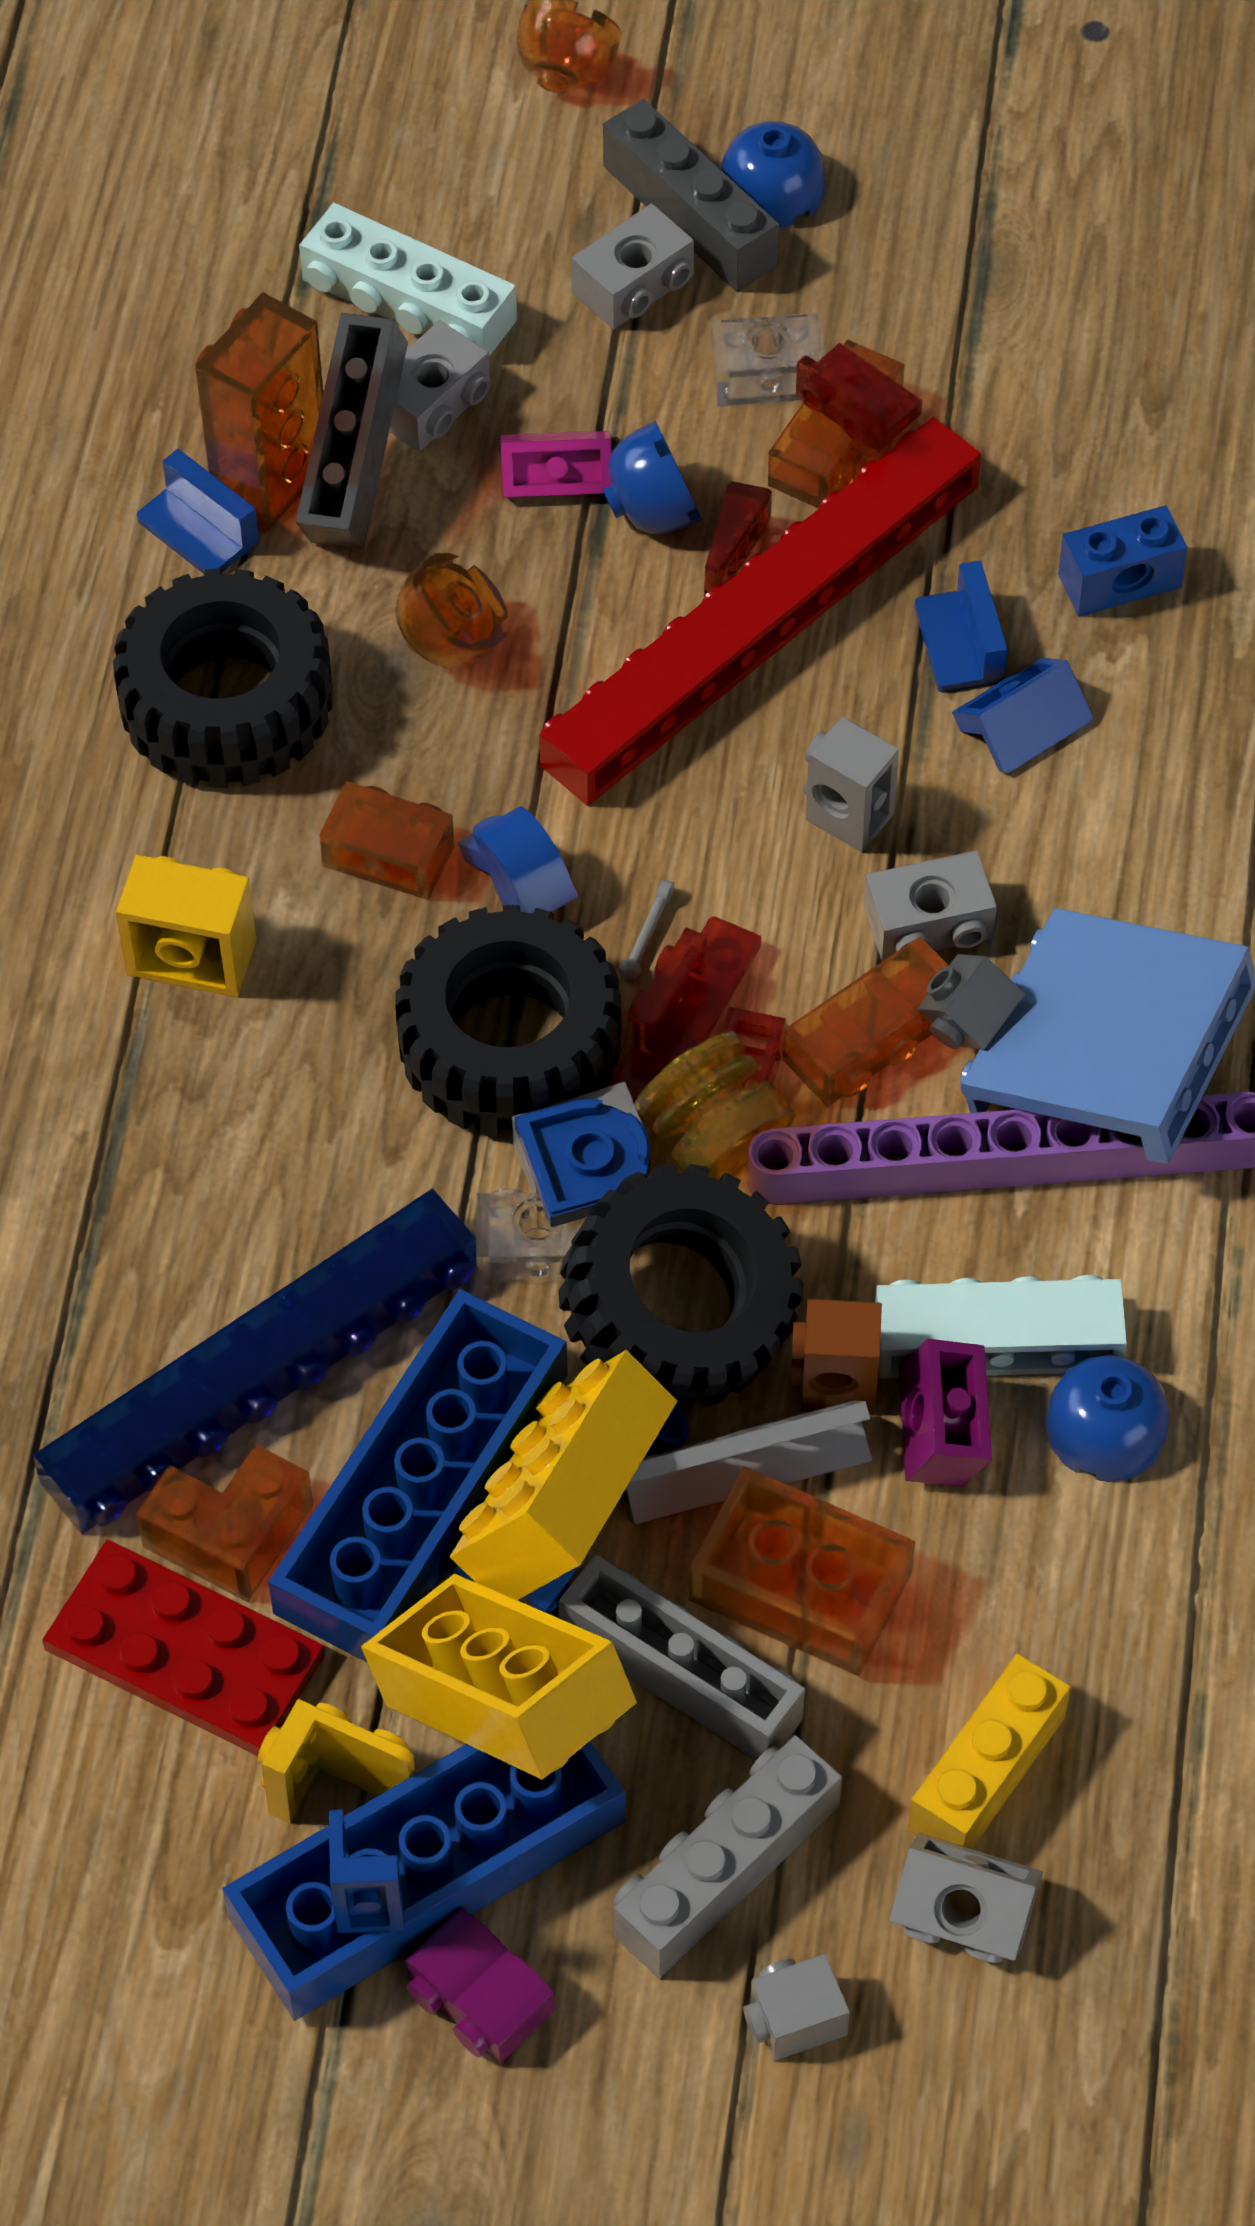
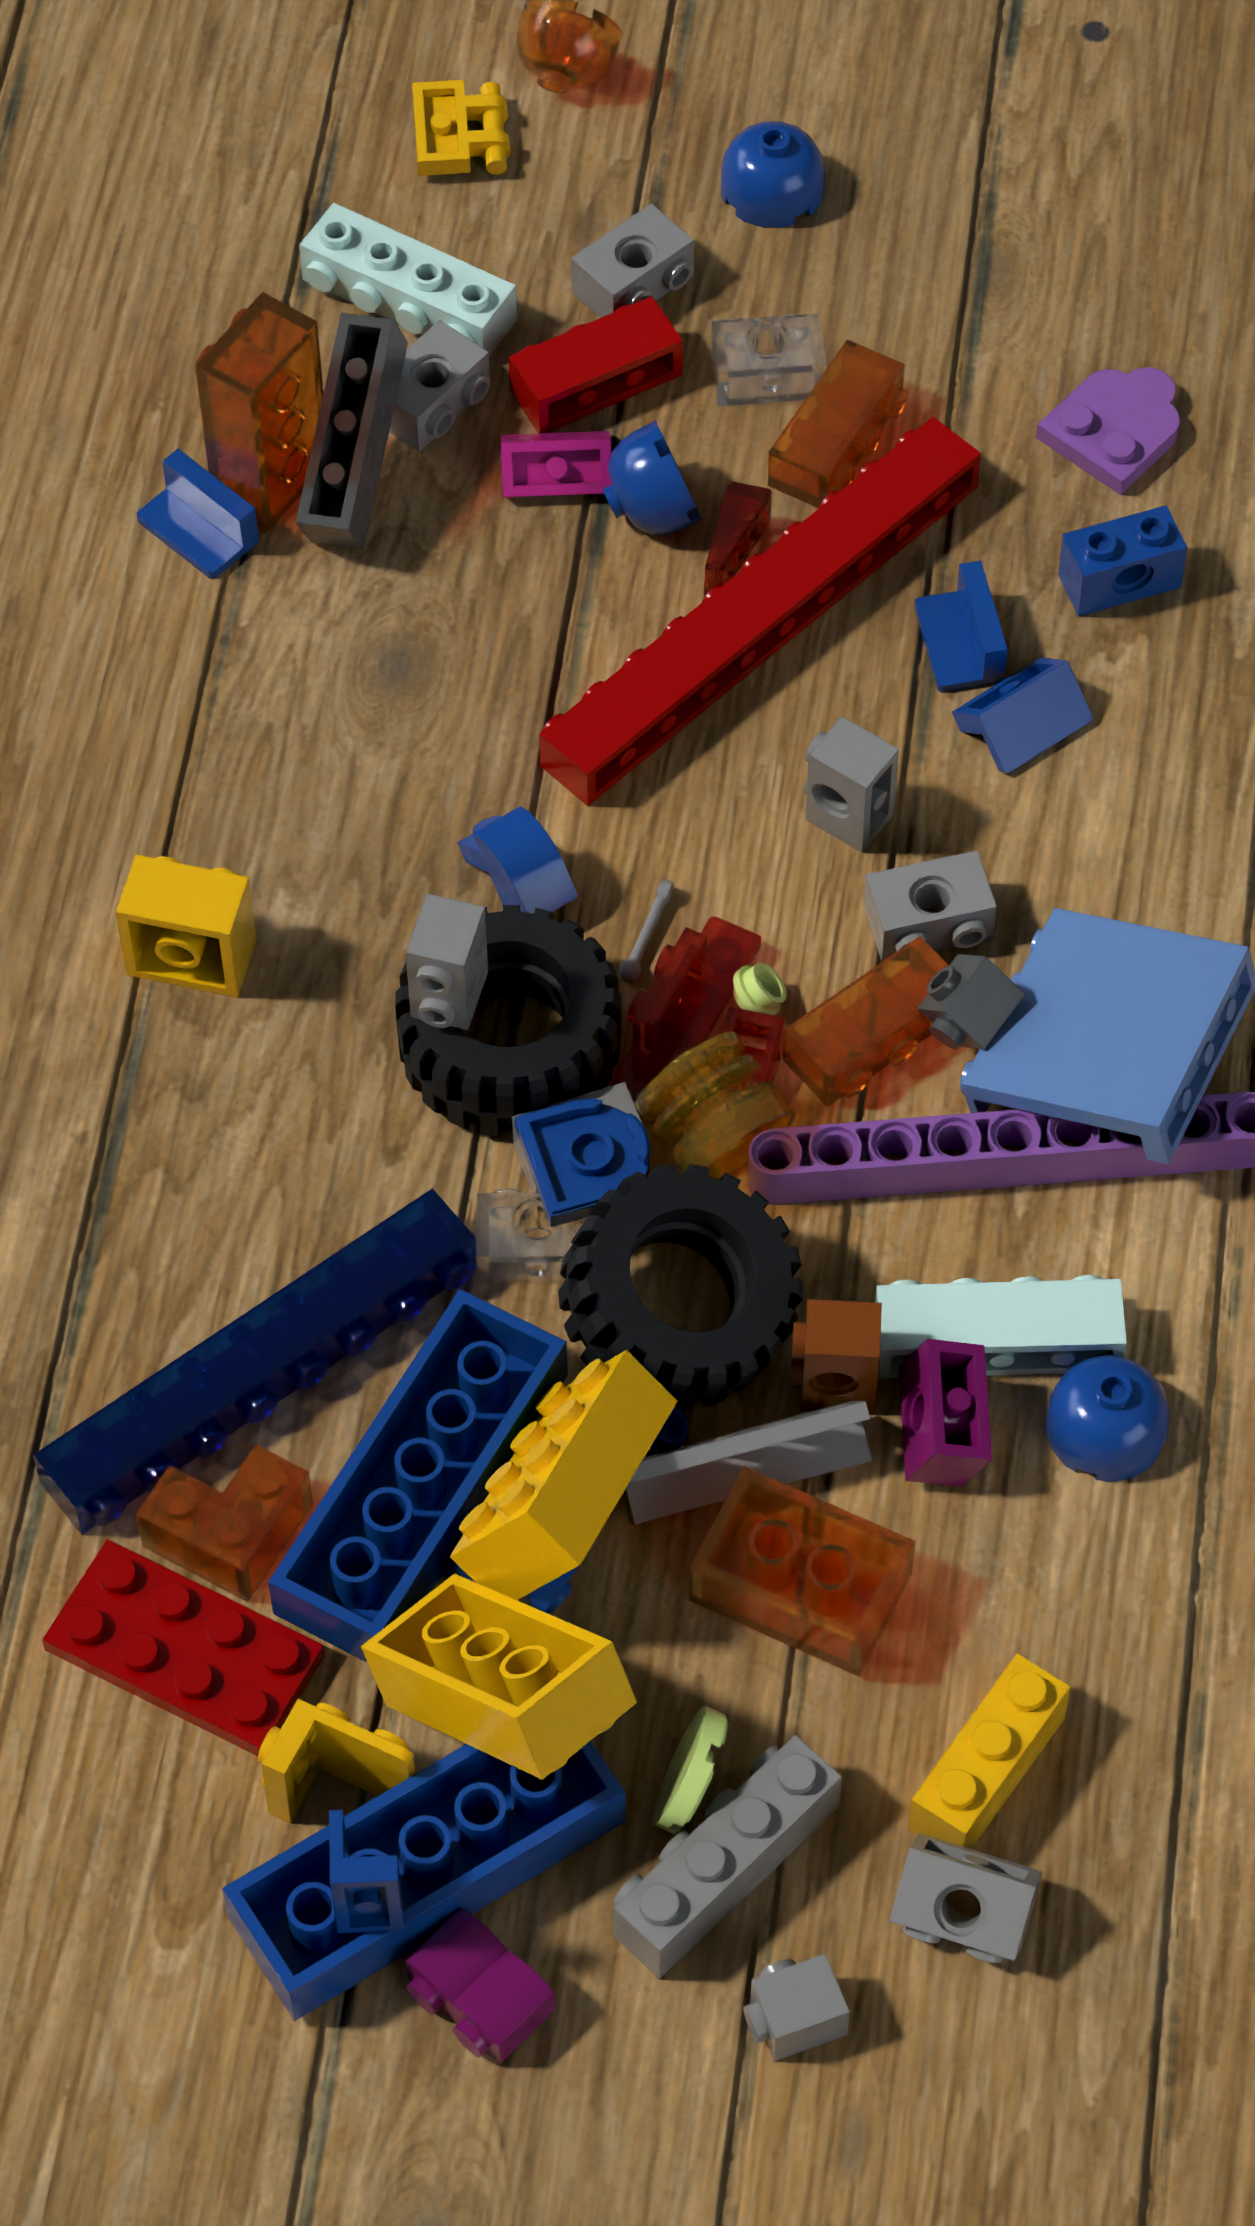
black tyre [113,568,333,788] -> none
clear orange brick [319,781,455,901] -> none
clear orange cylinder [395,553,508,668] -> none
light grey brick [558,1554,805,1760] -> none
dark grey brick [603,98,779,292] -> none
clear red bracket [796,343,922,453] -> none
none -> light grey brick [405,893,488,1030]
none -> yellow plate [412,80,511,176]
none -> red brick [508,296,683,433]
none -> yellowish green tile [652,1706,729,1834]
none -> yellowish green plate [733,962,787,1020]
none -> medium lavender plate [1036,367,1180,495]

